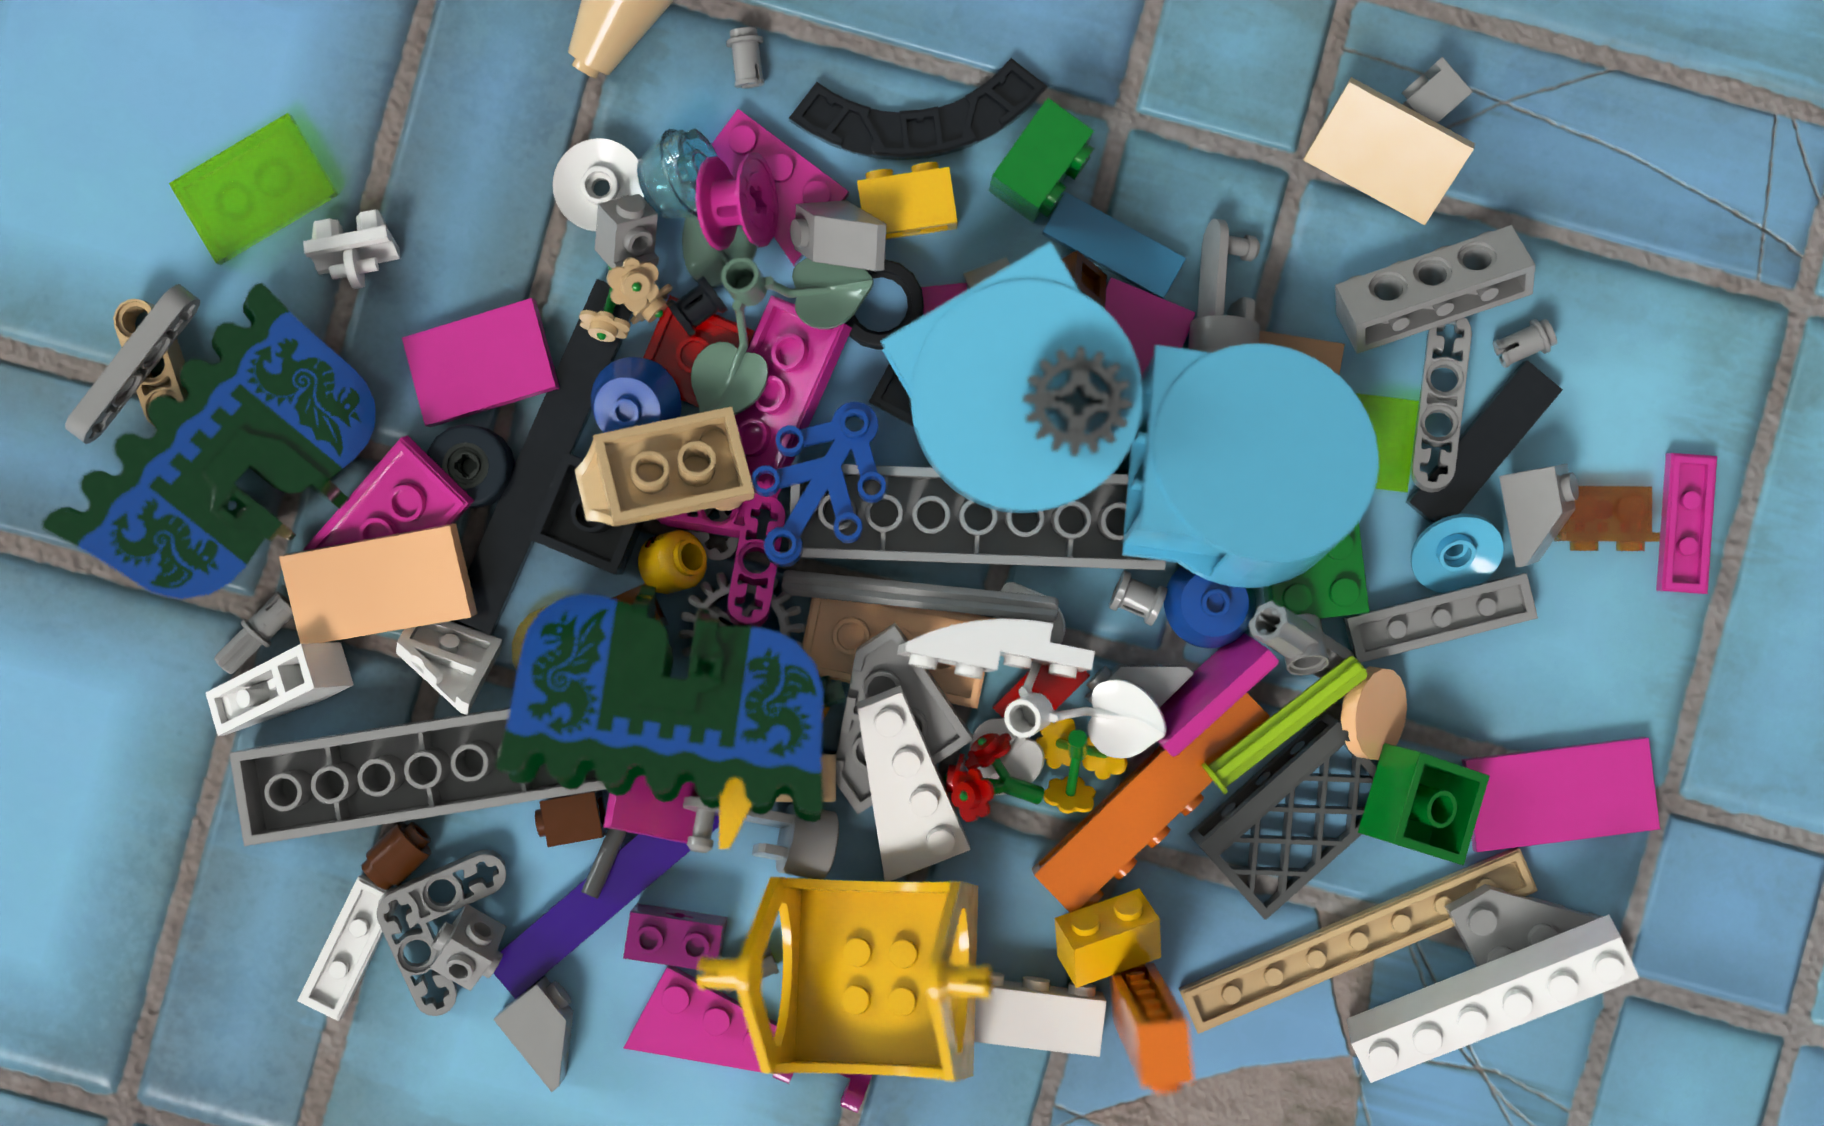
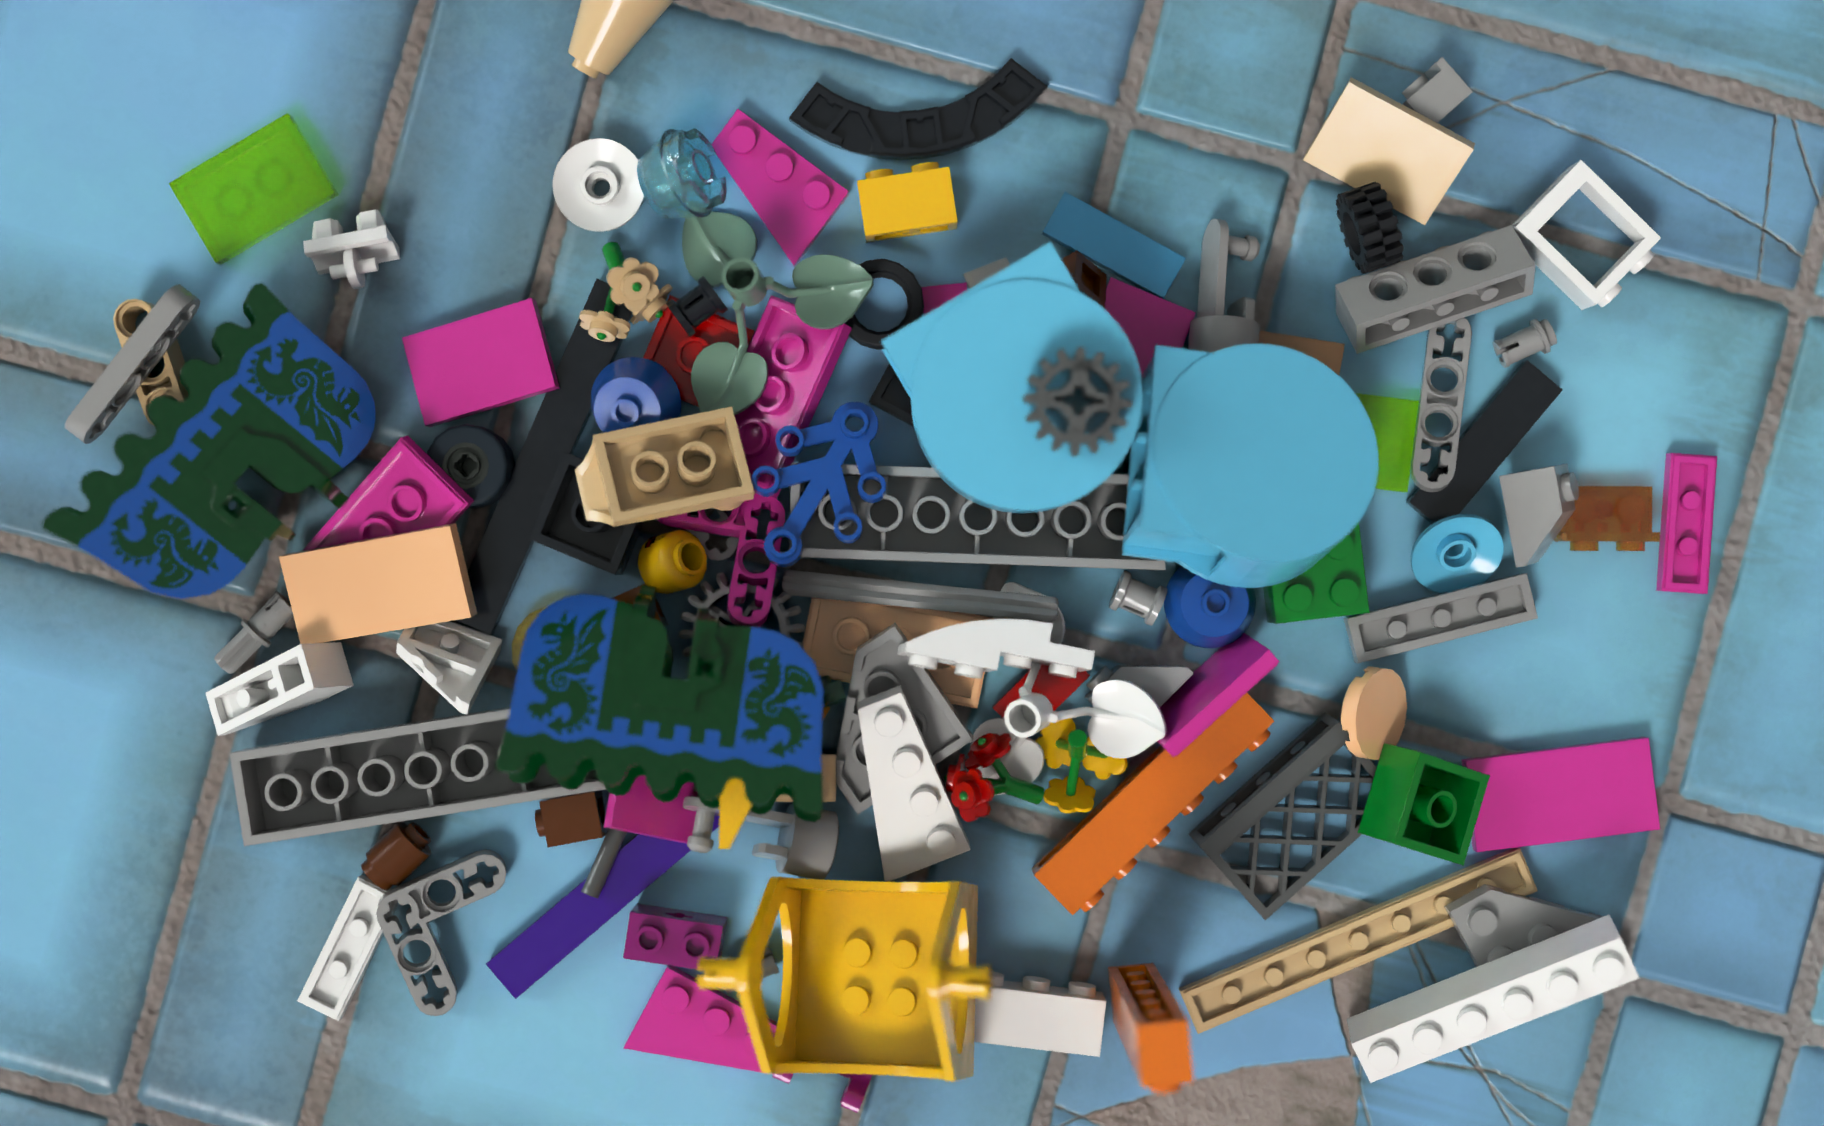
light grey brick [430,904,507,991] -> none
light grey slope [493,976,573,1092] -> none
light grey brick [595,194,659,269] -> none
dark pink piece [695,153,778,251] -> none
light grey pin [726,27,765,89] -> none
light grey slope [790,200,886,271] -> none
green brick [989,98,1095,223] -> none
yellow brick [1054,888,1161,988] -> none
lime axle [1201,656,1368,795] -> none
light grey piece [1249,601,1355,679] -> none
none -> black tyre [1336,182,1404,274]
none -> white window [1512,160,1661,310]

